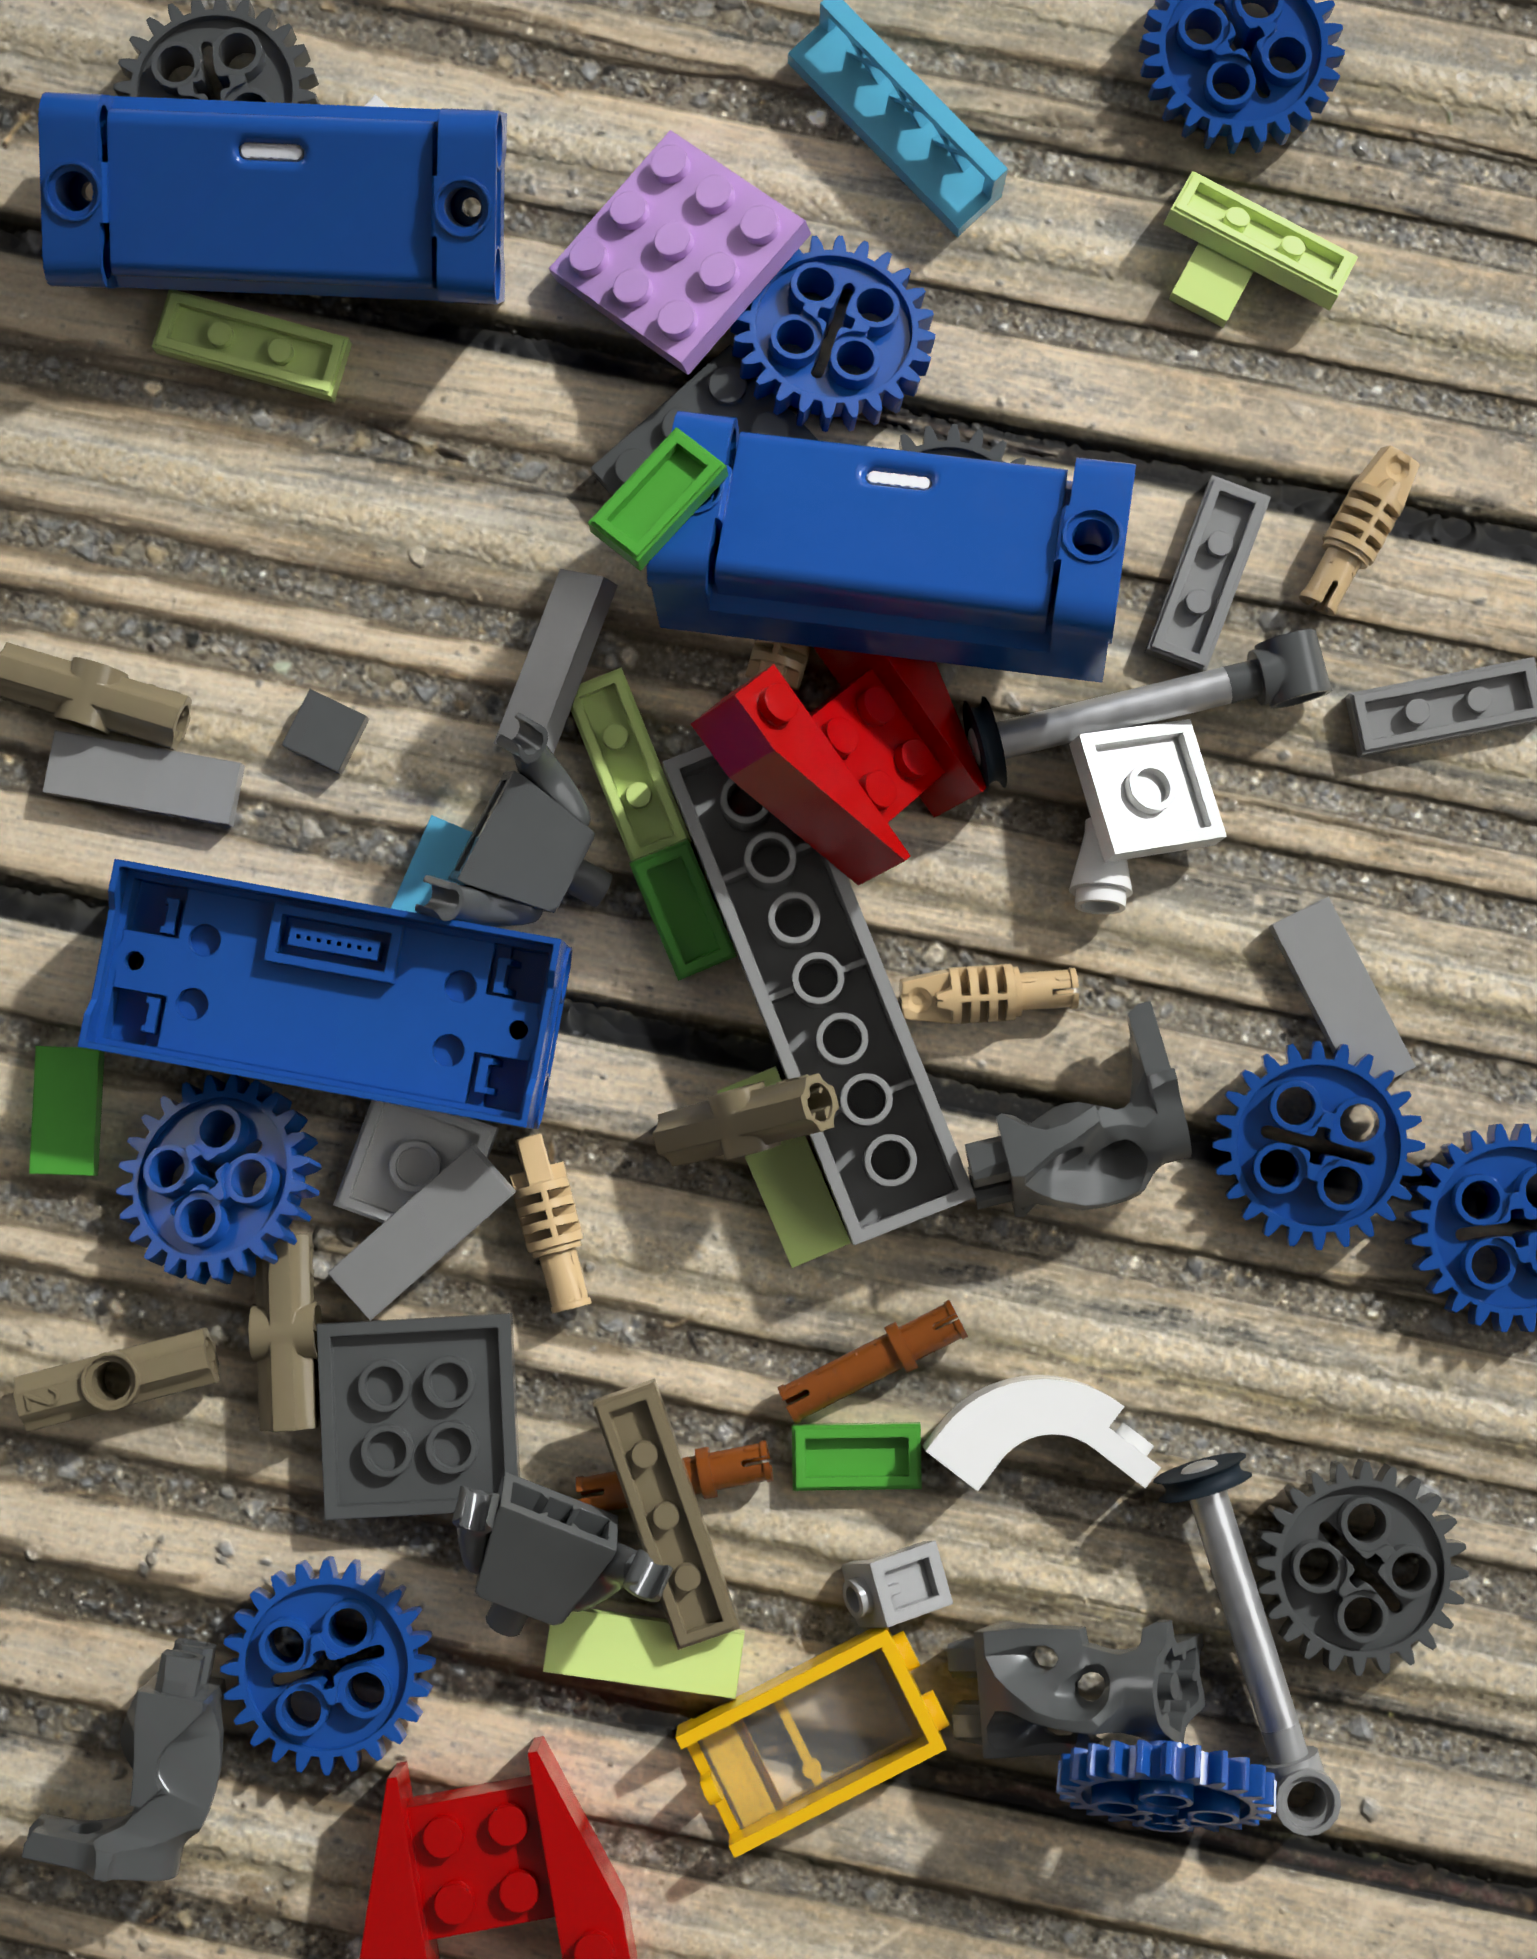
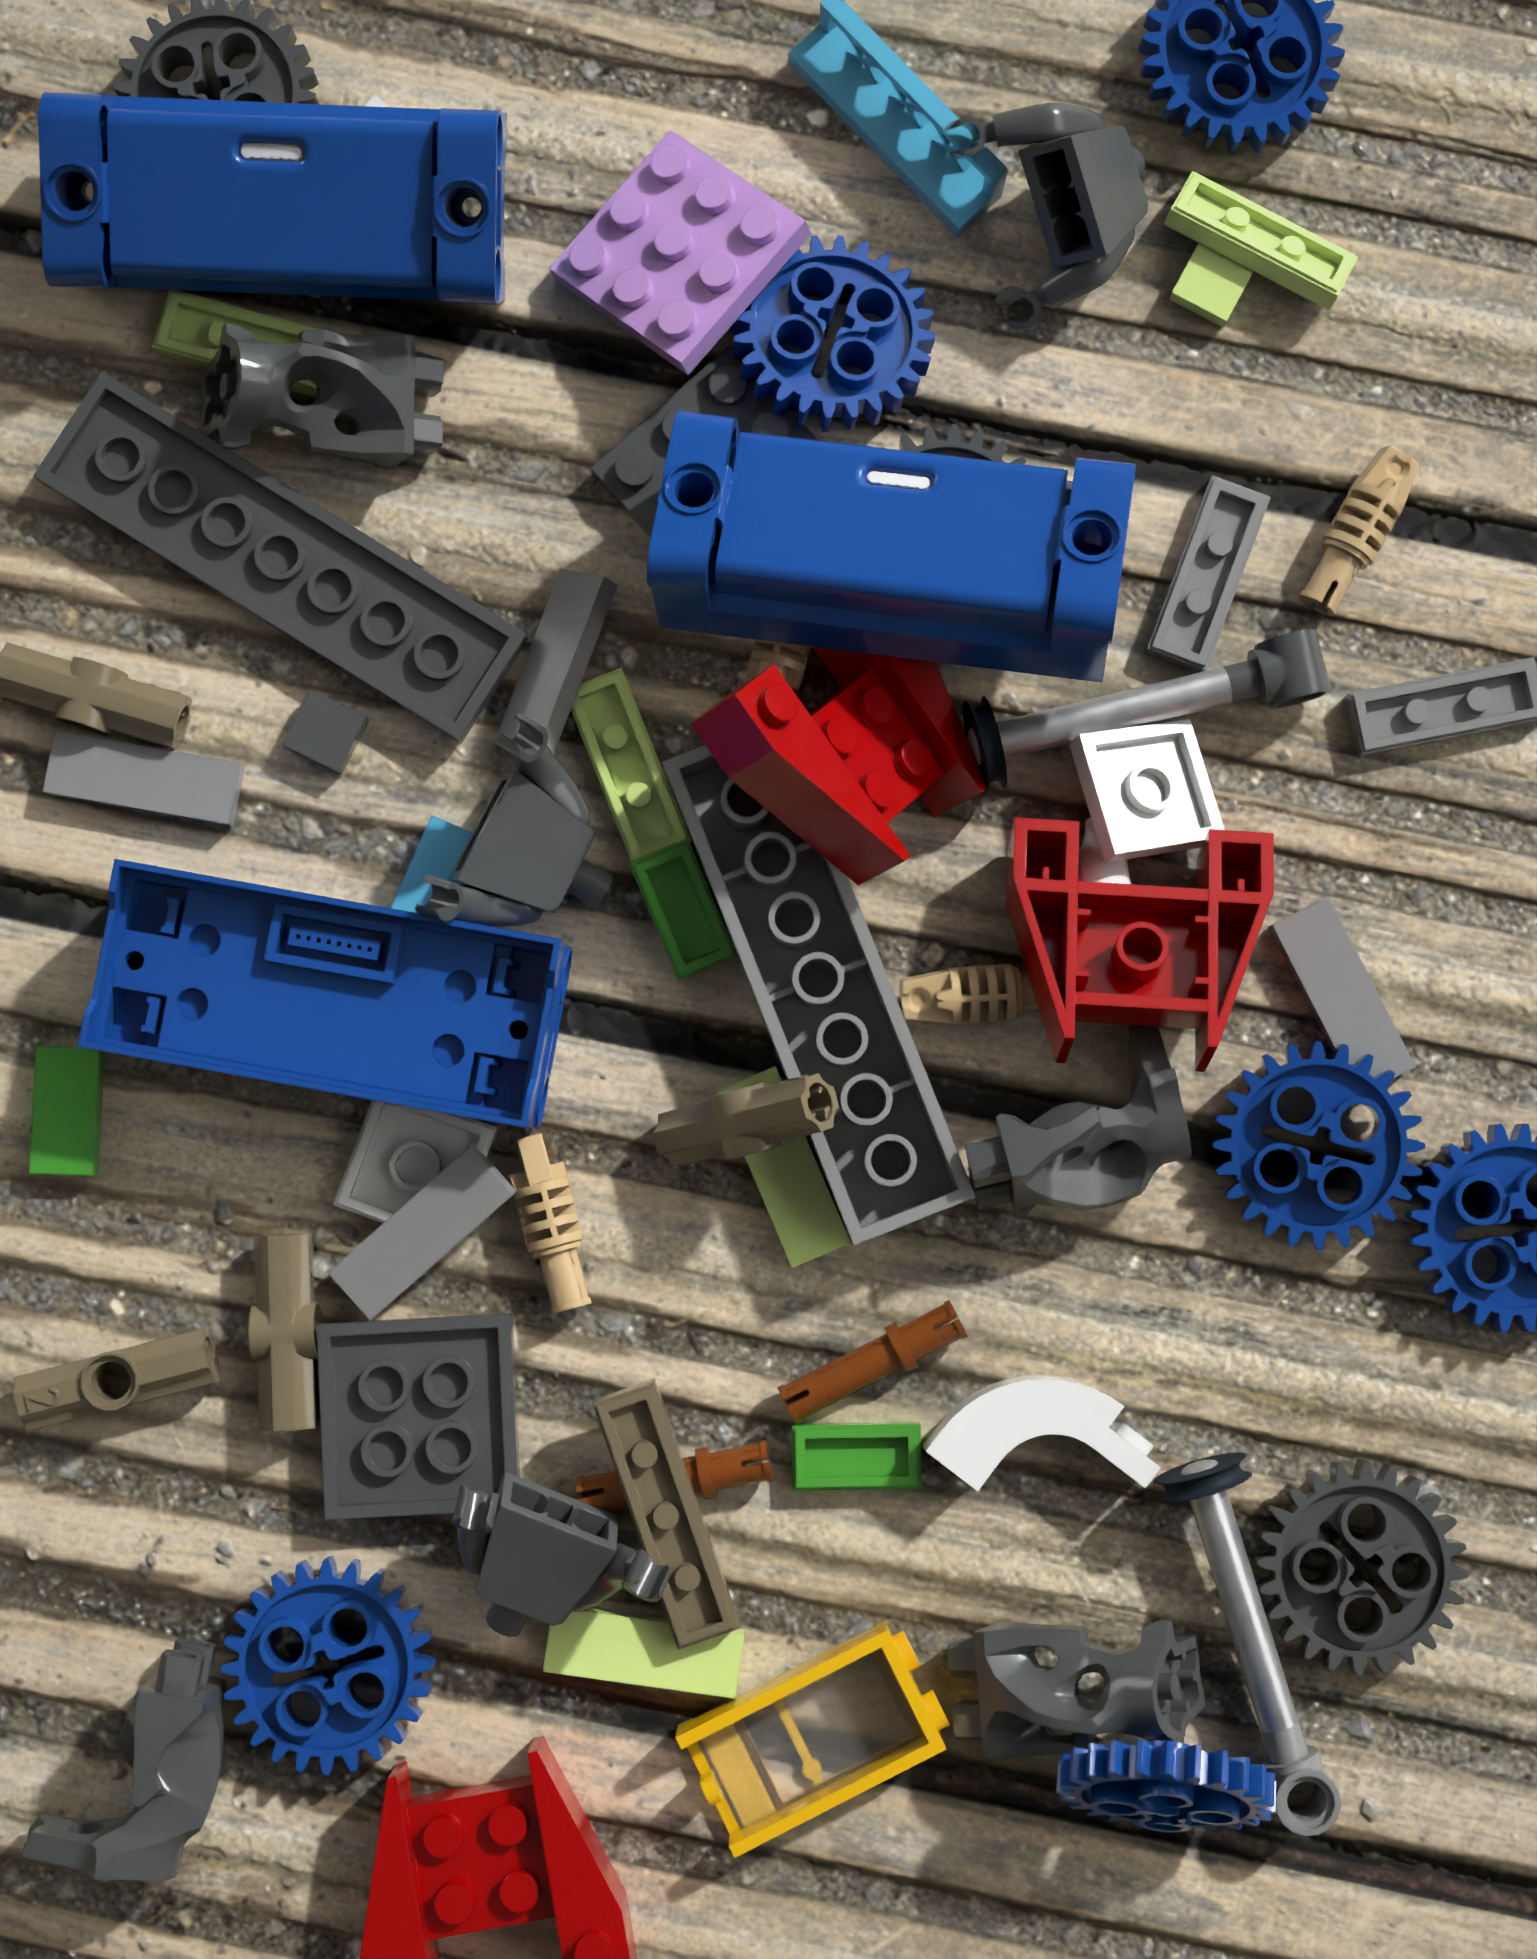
blue gear [116,1074,322,1285] -> none
bright green tile [588,427,728,571] -> none
light grey bracket [842,1540,953,1628] -> none
none -> dark grey plate [33,371,529,744]
none -> dark grey hips [198,323,444,469]
none -> dark grey torso [944,103,1148,329]
none -> red wedge [1006,817,1274,1072]

